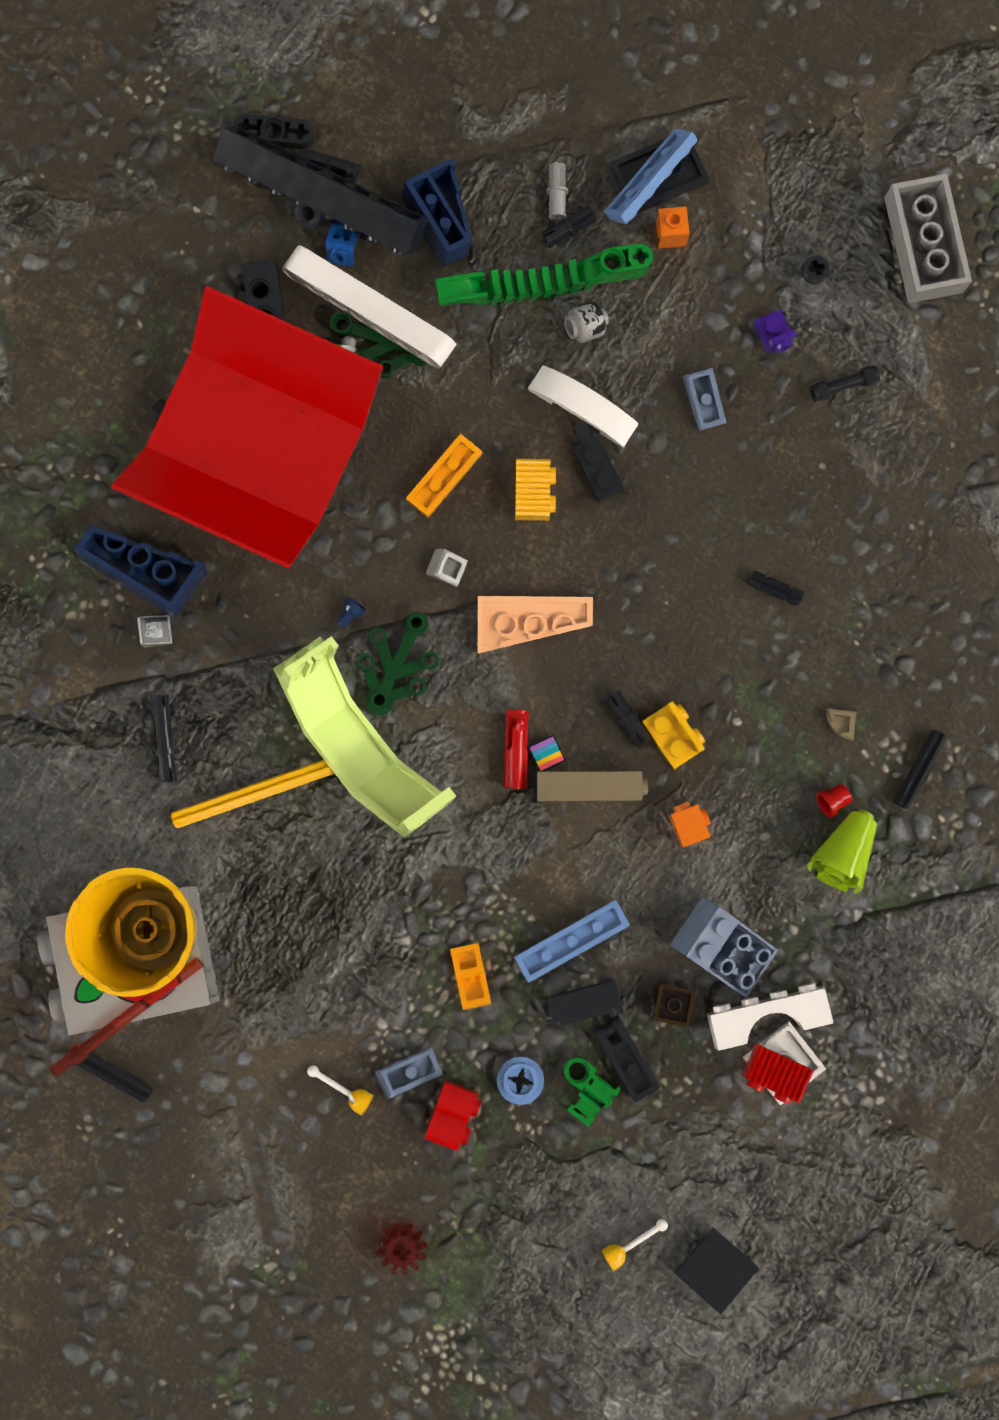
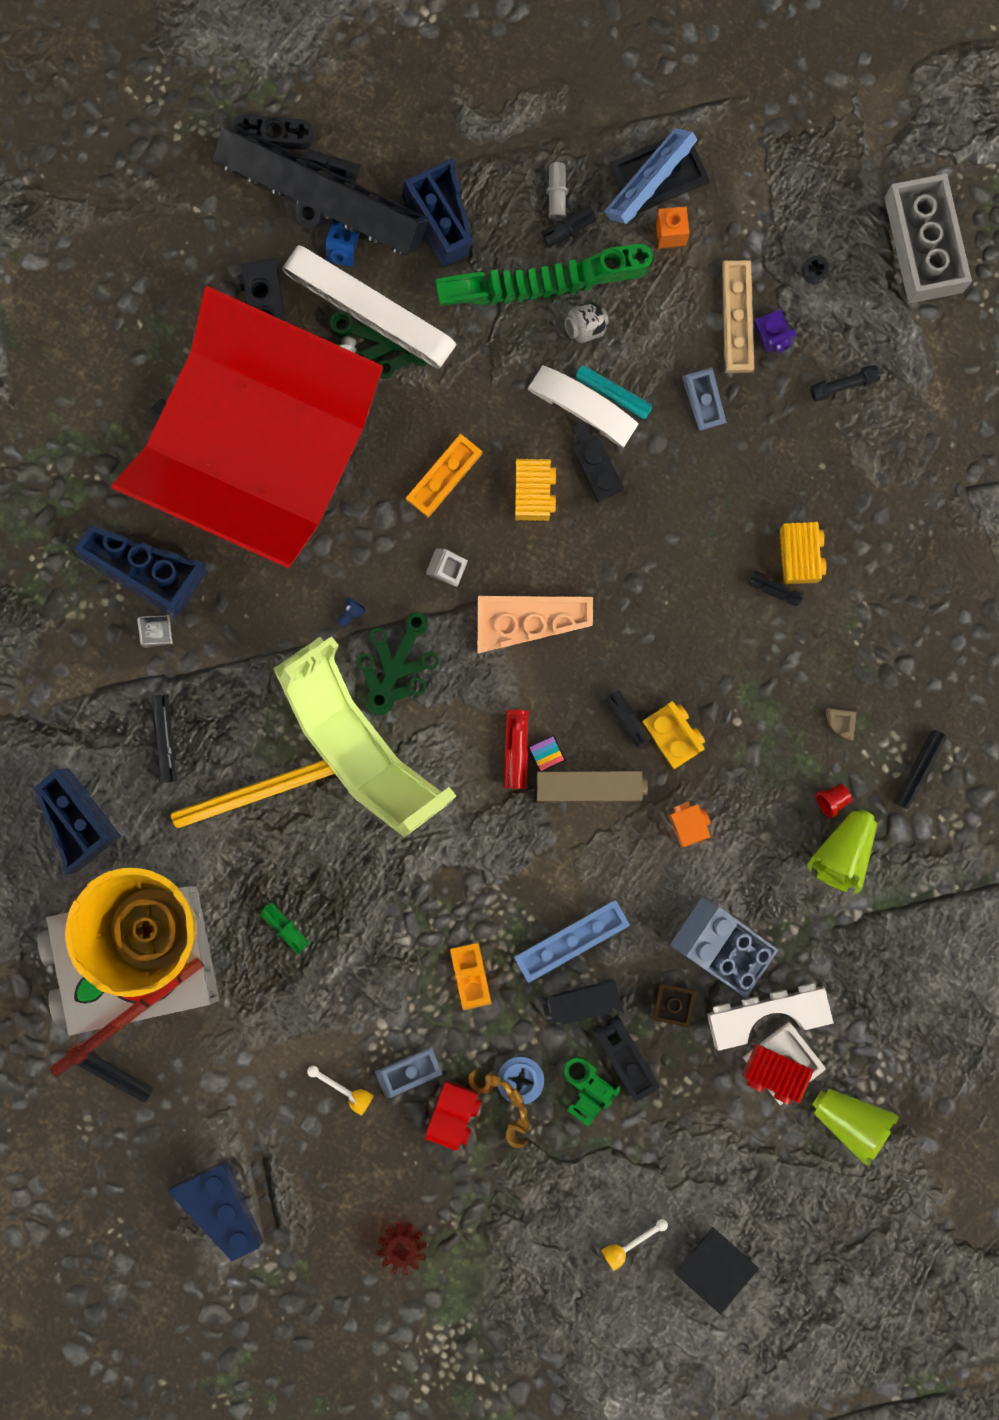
none -> dark blue wedge [34,768,121,875]
none -> dark blue wedge [168,1159,264,1261]
none -> green axle [260,902,311,955]
none -> pearl gold piece [468,1067,530,1149]
none -> teal axle [575,365,652,419]
none -> tan tile [722,260,754,373]
none -> yellow brick [780,522,826,584]
none -> lime cone [812,1088,899,1167]

